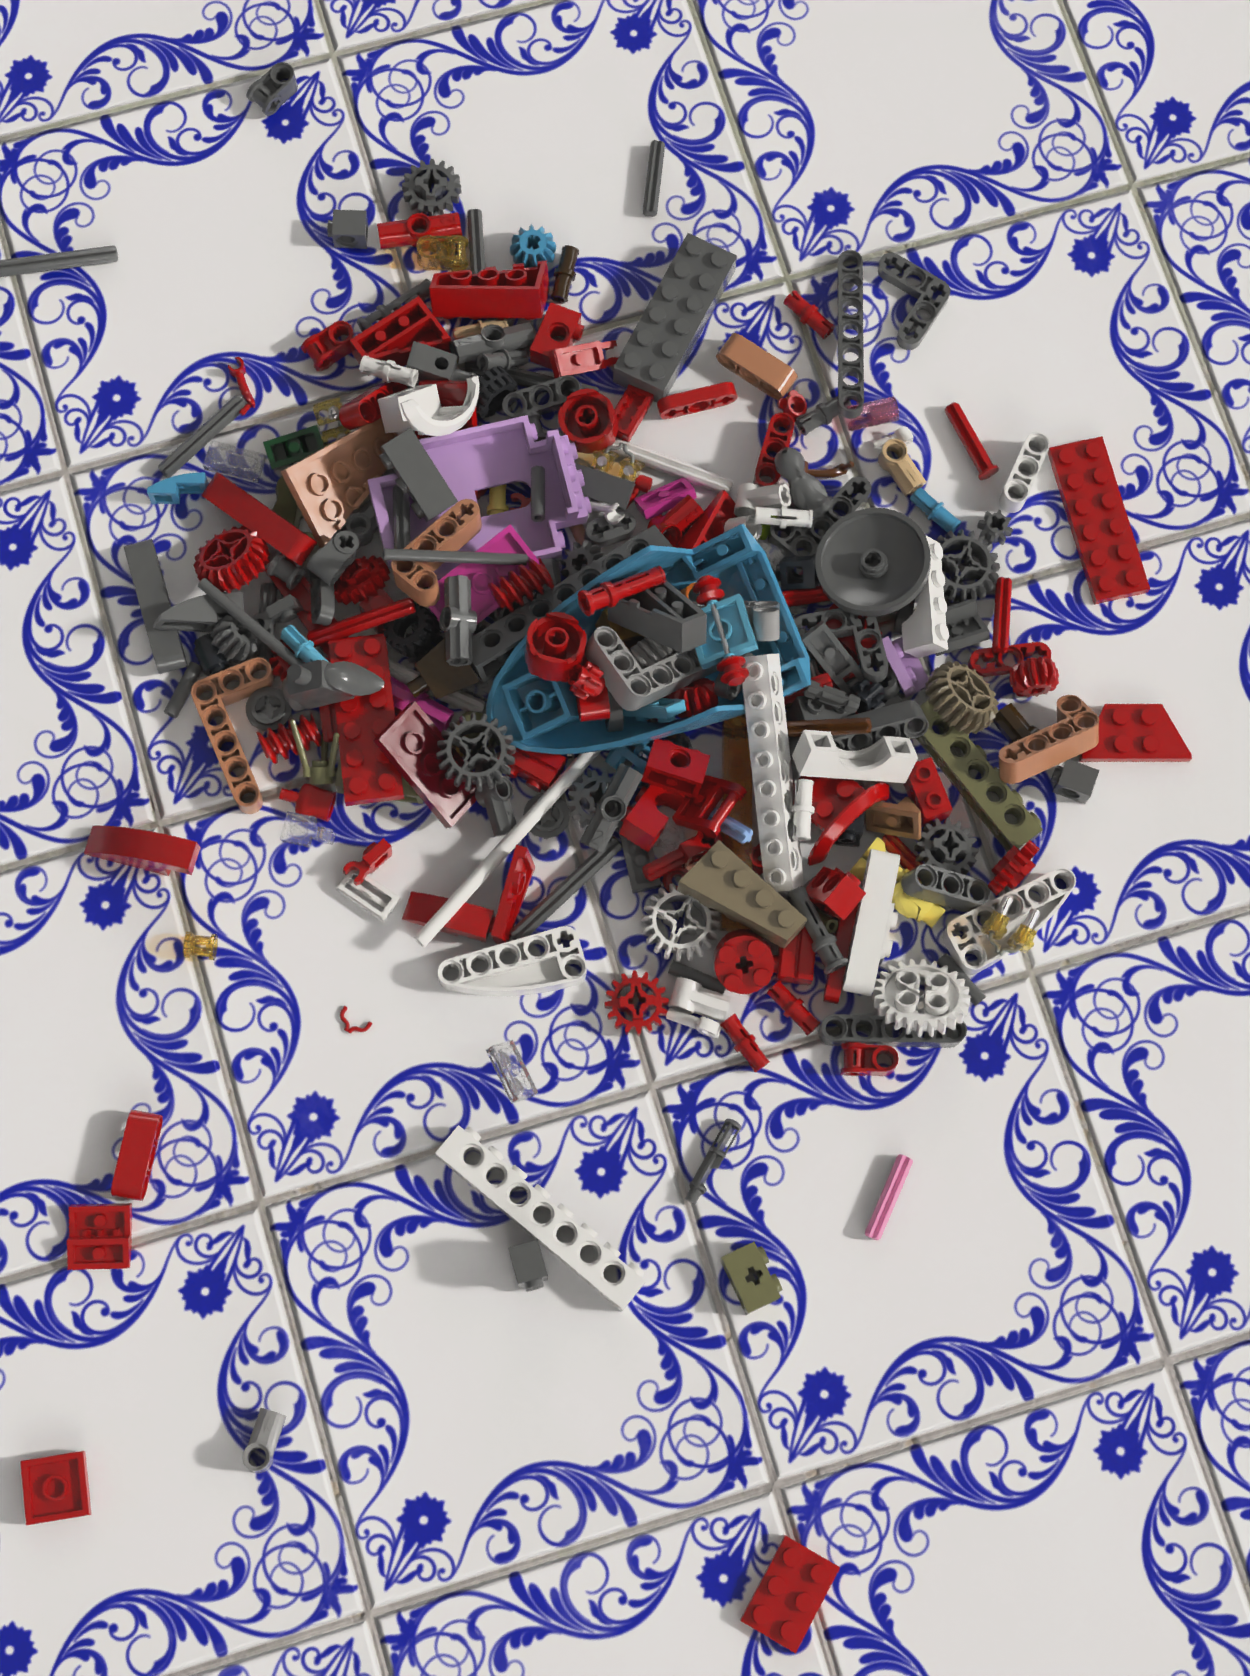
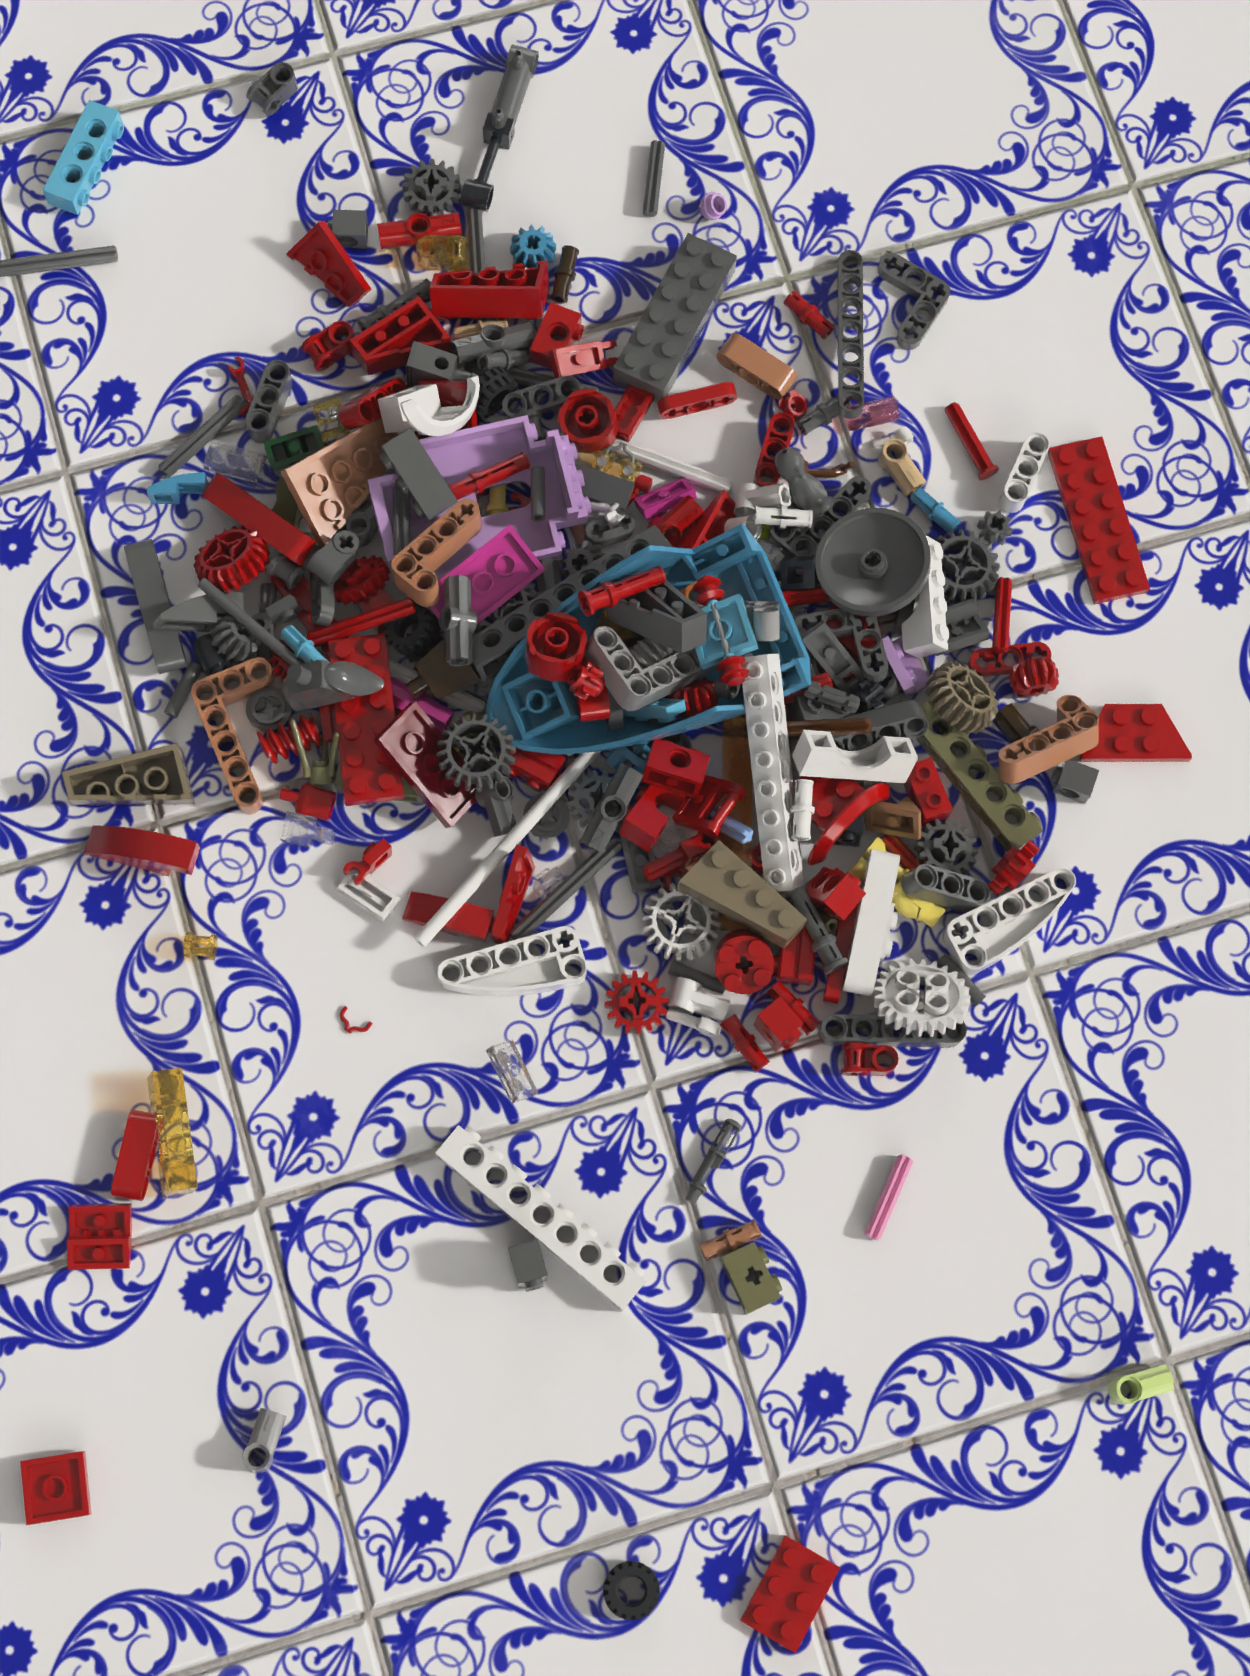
white pin [359,355,419,388] -> none
dark grey piece [383,548,528,566] -> none
red piece [488,557,554,613] -> none
clear yellow piece [980,895,1040,956] -> none
none -> medium azure brick [43,100,124,215]
none -> dark tan wedge [62,743,195,805]
none -> clear yellow arch [147,1068,198,1197]
none -> dark grey beam [245,359,293,443]
none -> red wing [286,221,372,307]
none -> red pin [448,451,530,500]
none -> piece [460,44,539,212]
none -> clear plate [533,866,563,898]
none -> black tyre [603,1561,660,1621]
none -> lavender plate [698,192,727,220]
none -> nougat pin [699,1219,762,1262]
none -> red brick [753,996,804,1052]
none -> yellowish green piece [1108,1364,1174,1405]

